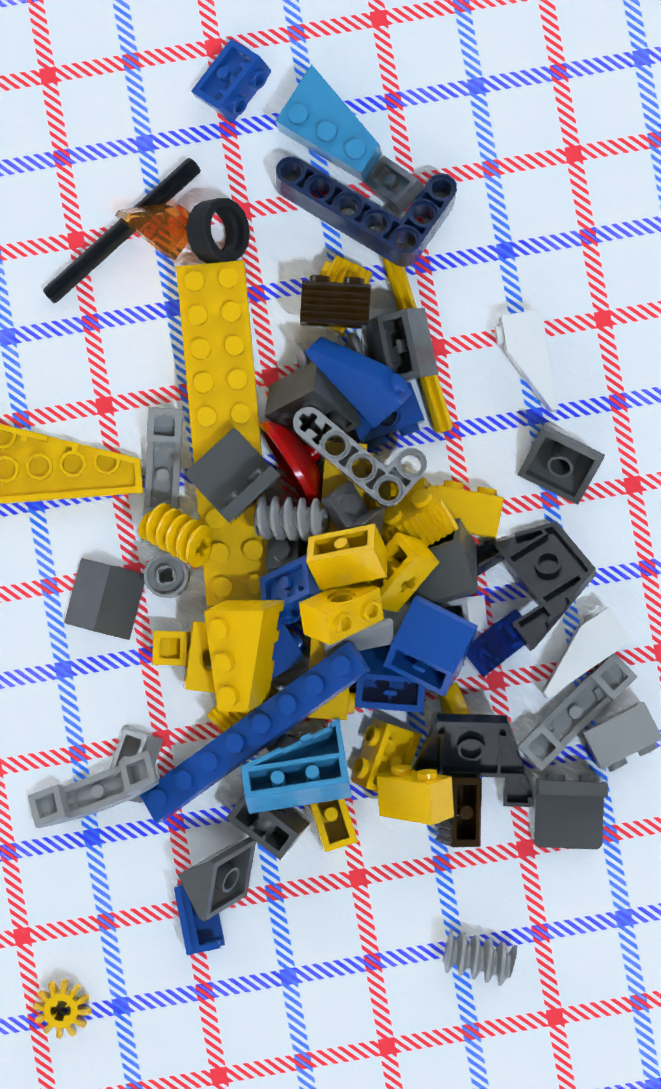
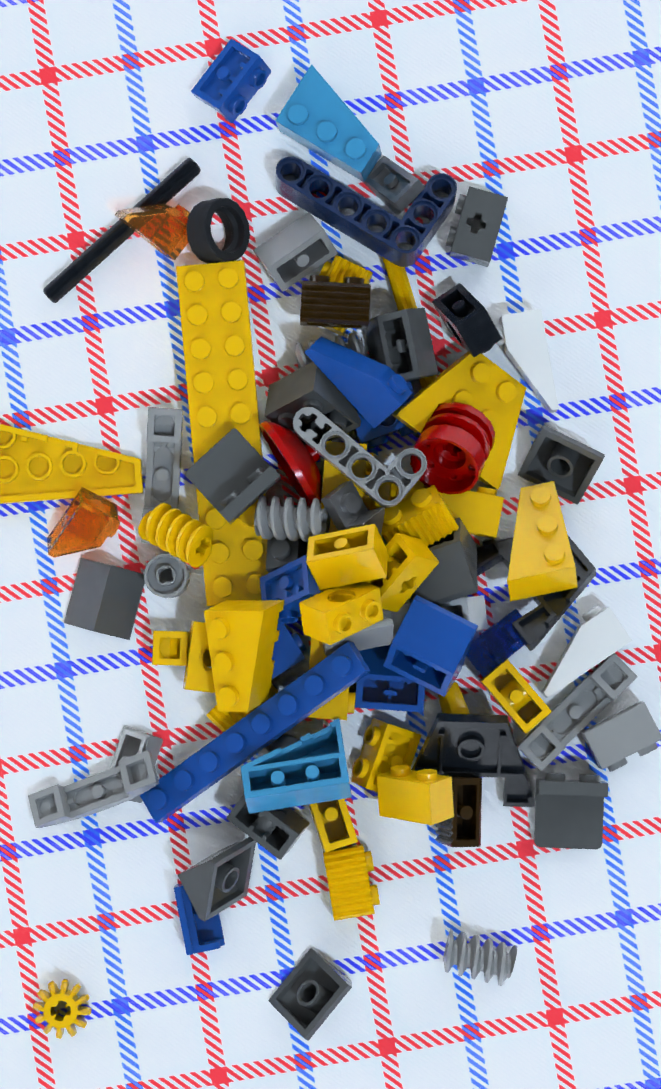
none -> clear orange slope [47,487,120,558]
none -> light grey brick [253,212,338,292]
none -> dark grey slope [268,948,352,1041]
none -> yellow brick [323,844,380,921]
none -> yellow wing [392,351,526,490]
none -> red wheel [410,402,495,495]
none -> black brick [432,283,502,357]
none -> dark grey brick [445,186,508,267]
none -> yellow brick [479,659,552,734]
none -> yellow wedge [507,481,578,602]

